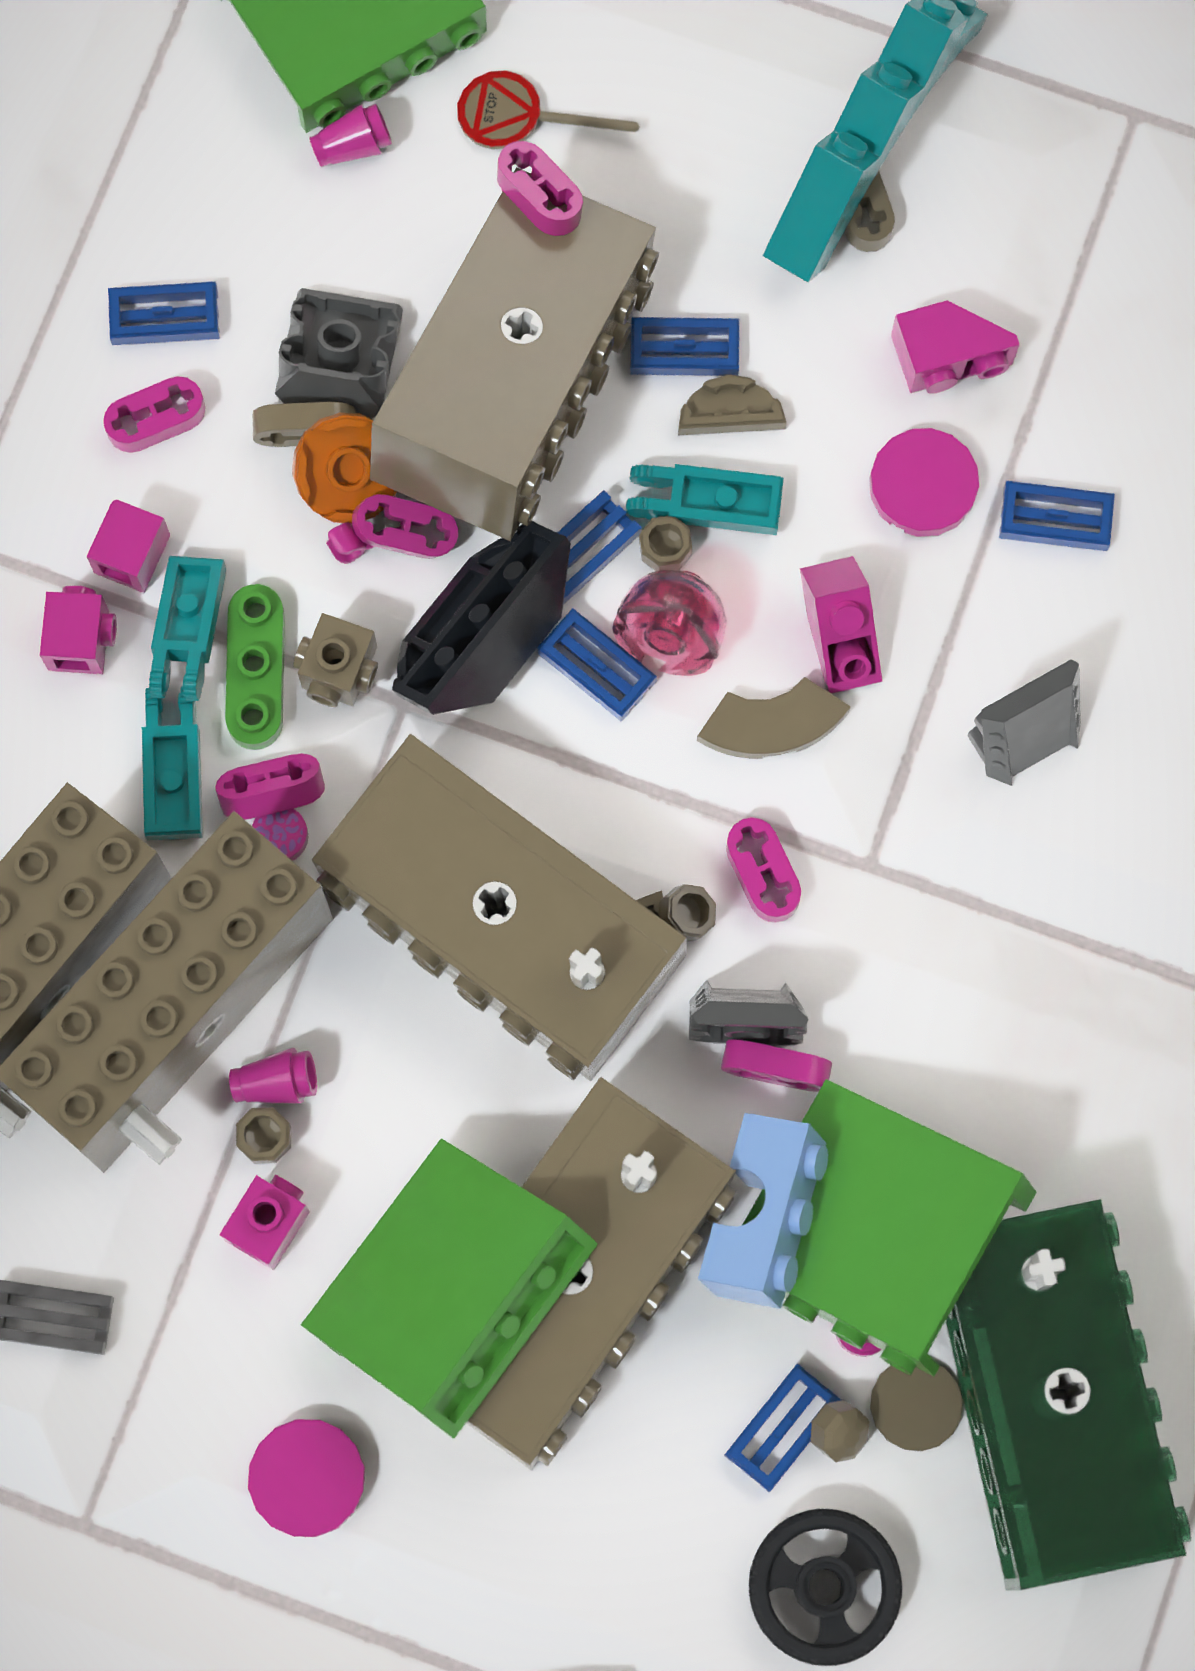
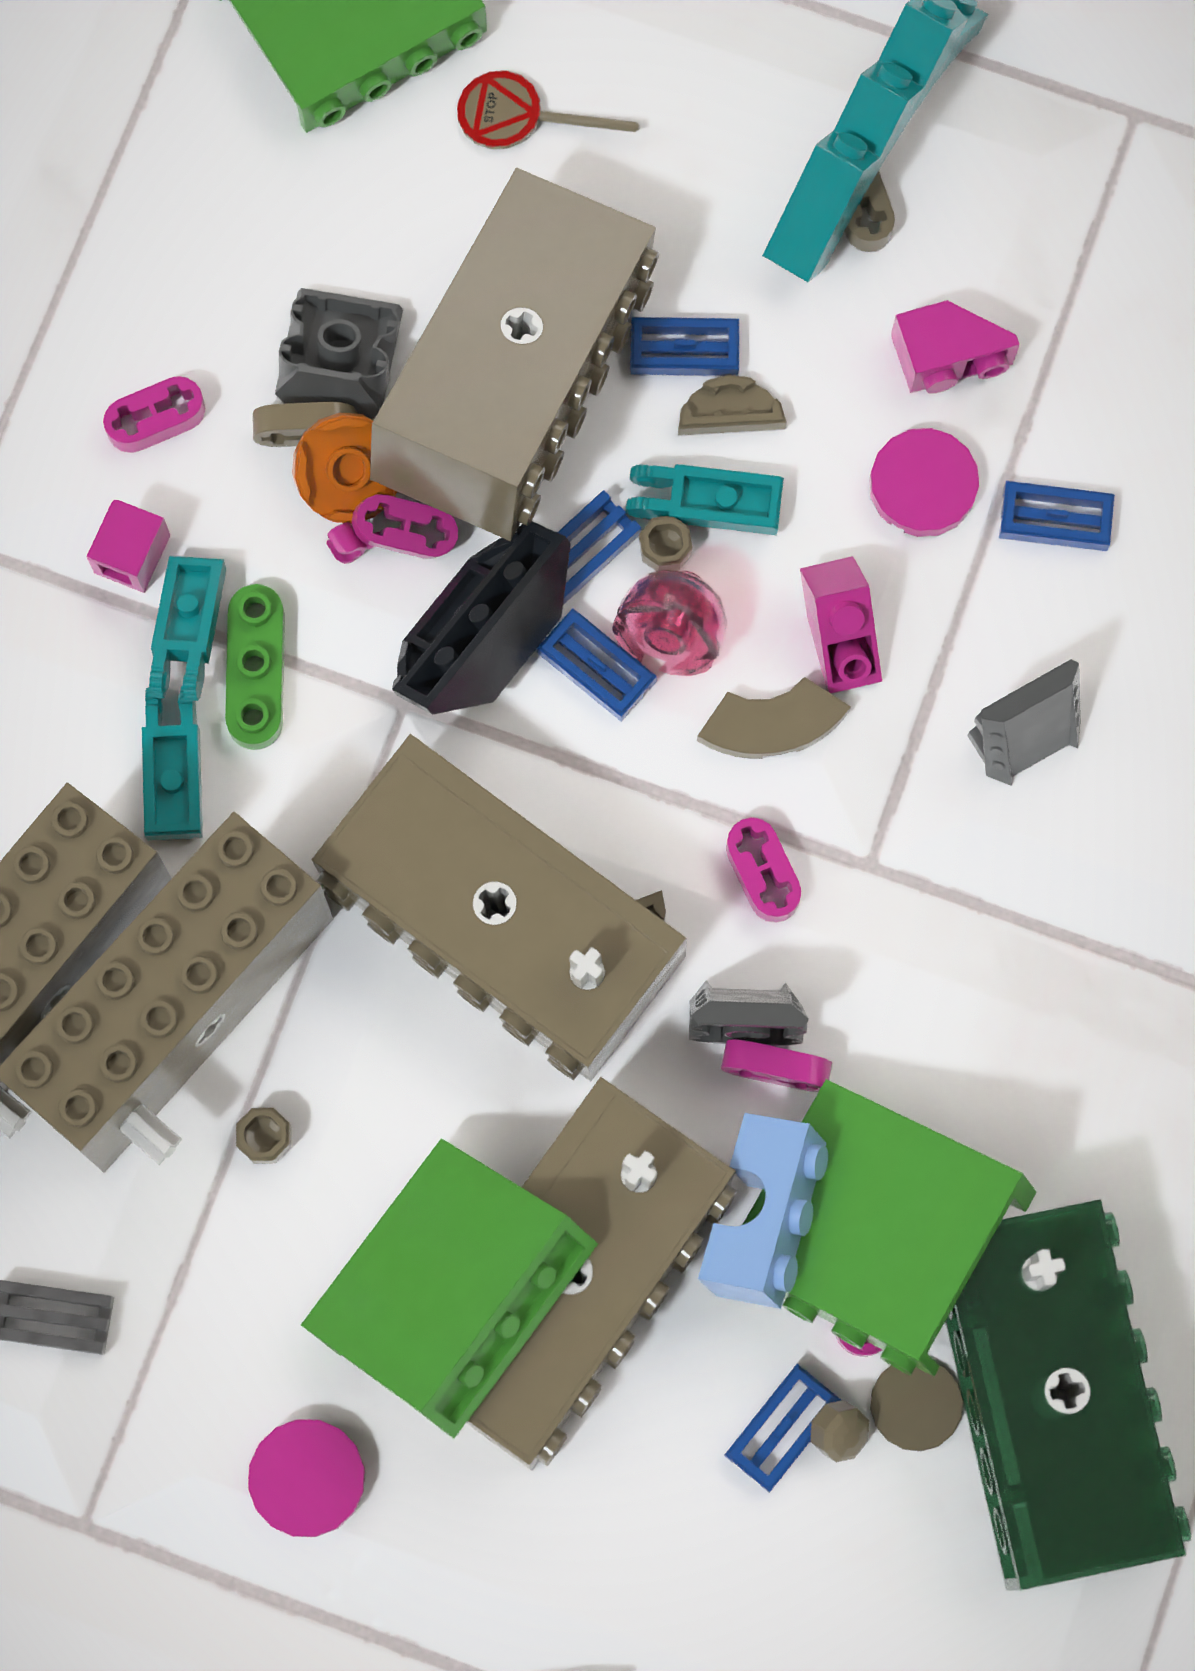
dark pink brick [39,586,117,674] -> none
blue tile [108,281,220,346] -> none
dark pink beam [215,753,325,820] -> none
dark pink brick [219,1174,310,1271] -> none
dark pink cone [229,1047,317,1104] -> none
dark pink tile [252,809,309,861] -> none
dark tan brick [293,613,378,707] -> none
dark pink cone [309,104,393,167] -> none
dark pink beam [496,141,583,236] -> none
dark tan tile [659,884,716,941] -> none
black wheel [748,1508,902,1666] -> none

